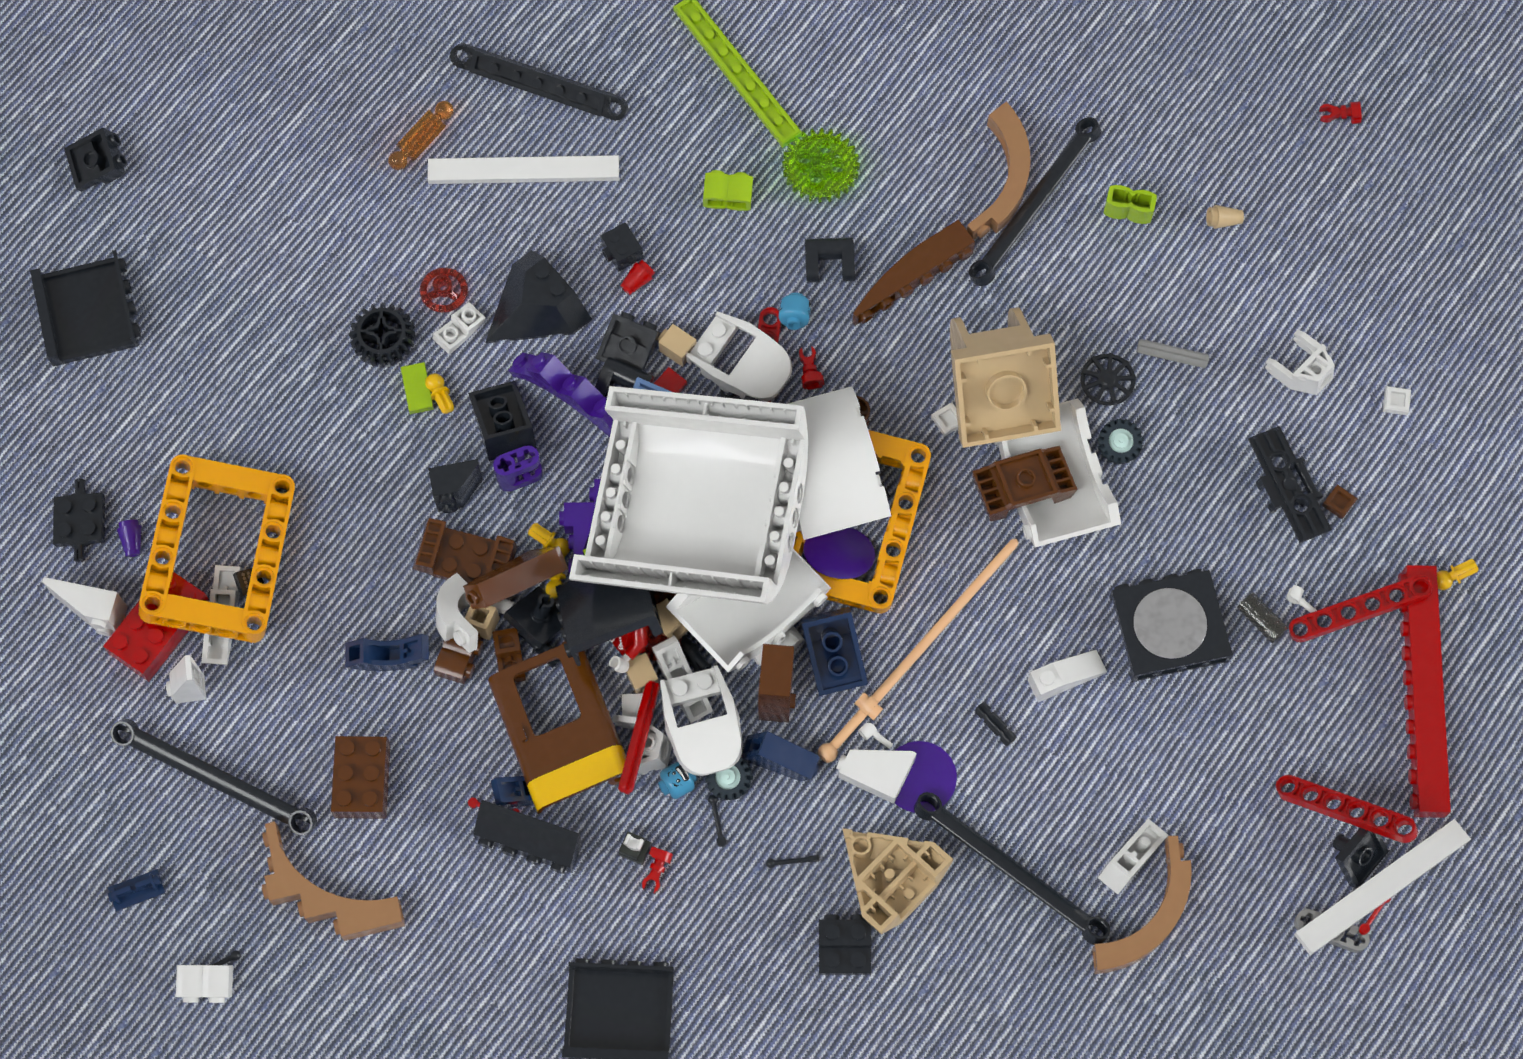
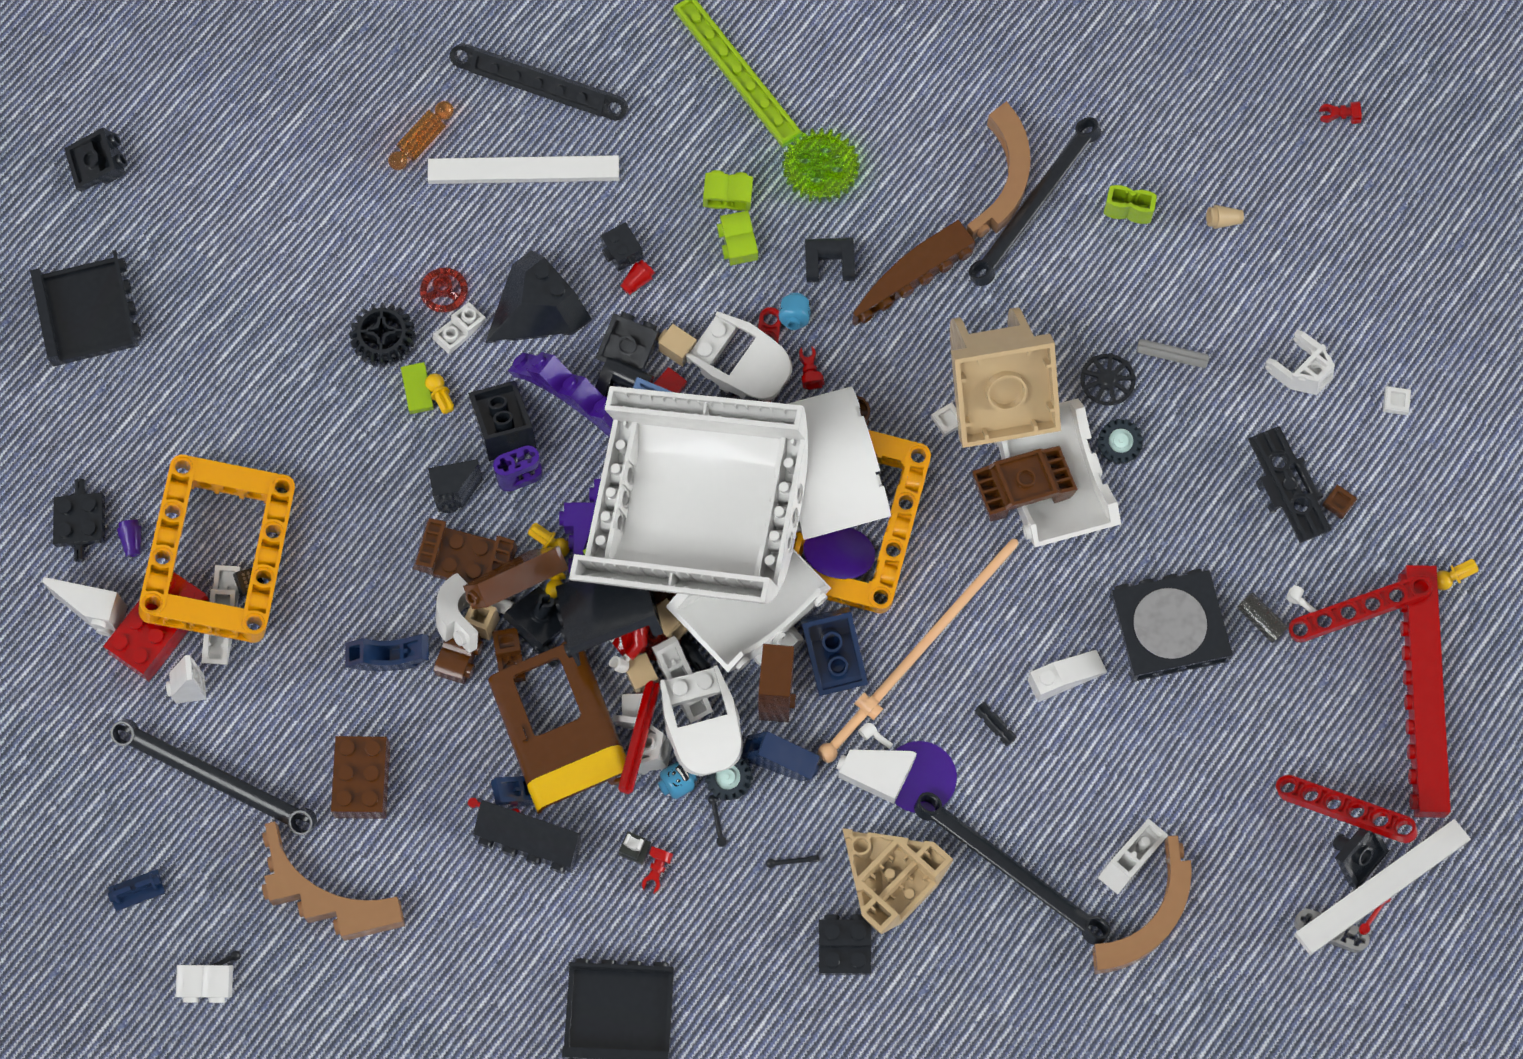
none -> lime brick [716,210,758,266]

